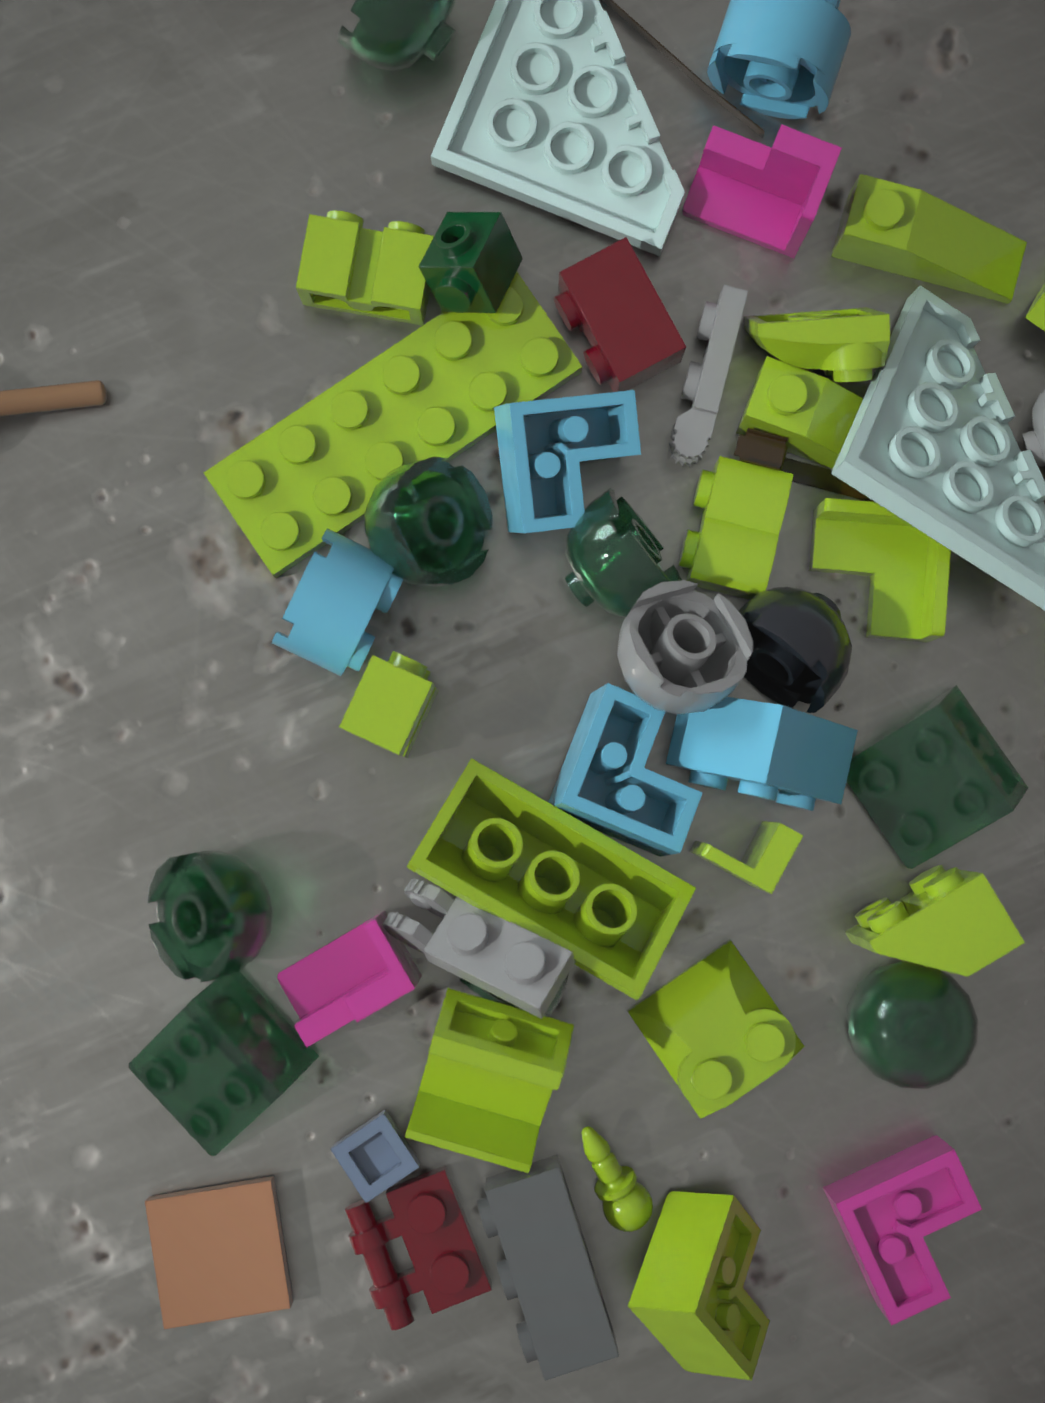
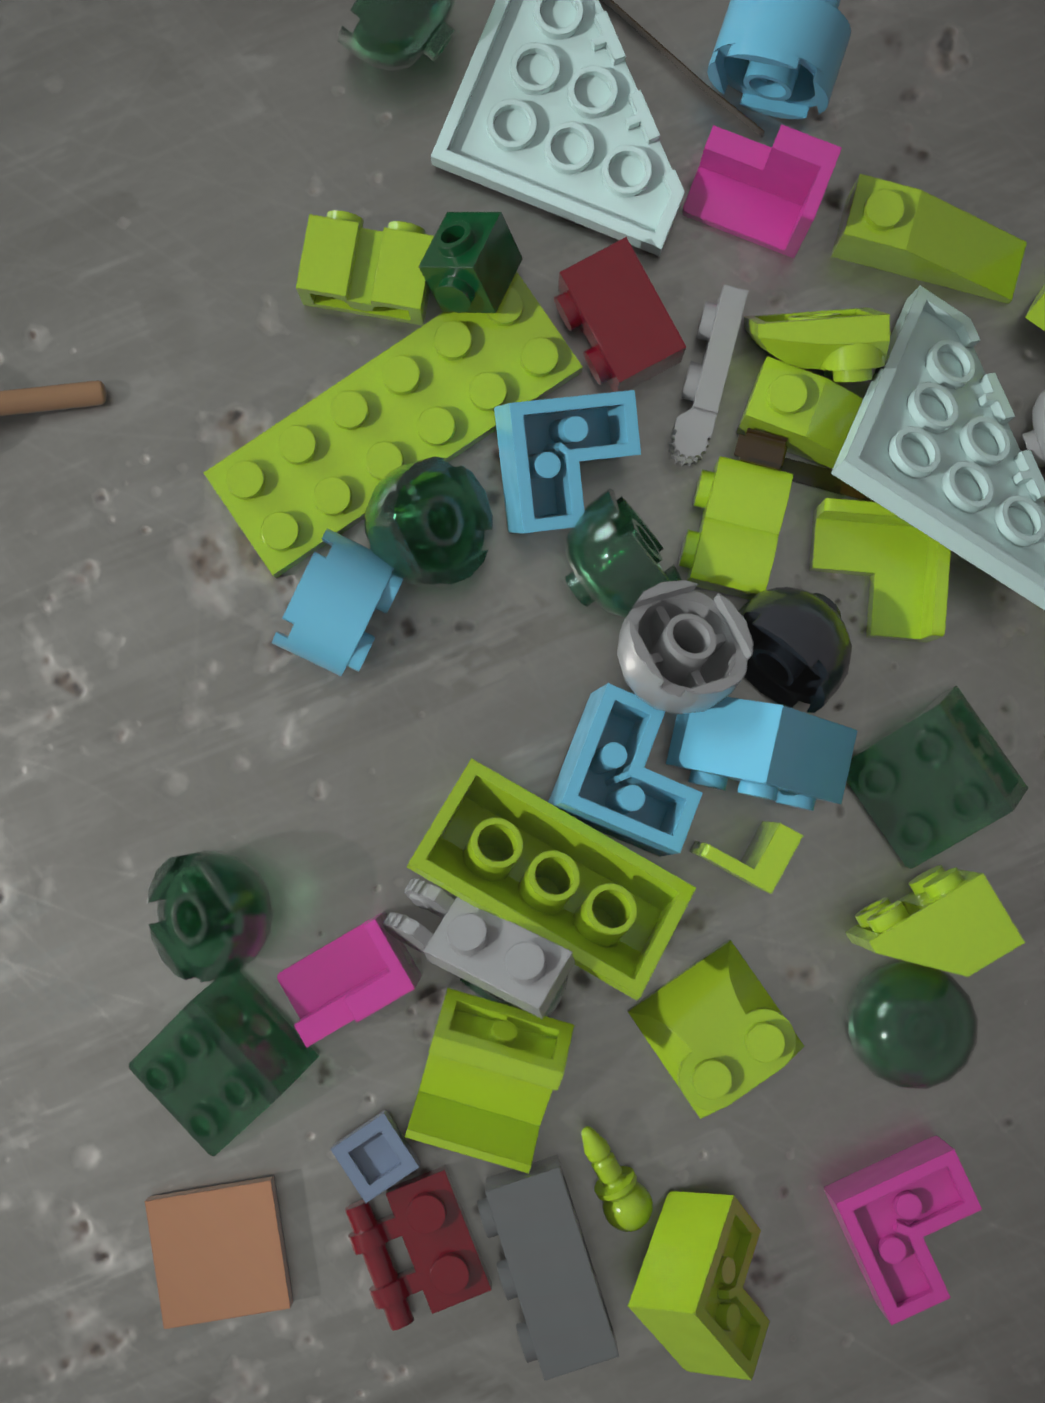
lime brick [339,651,439,758] -> none

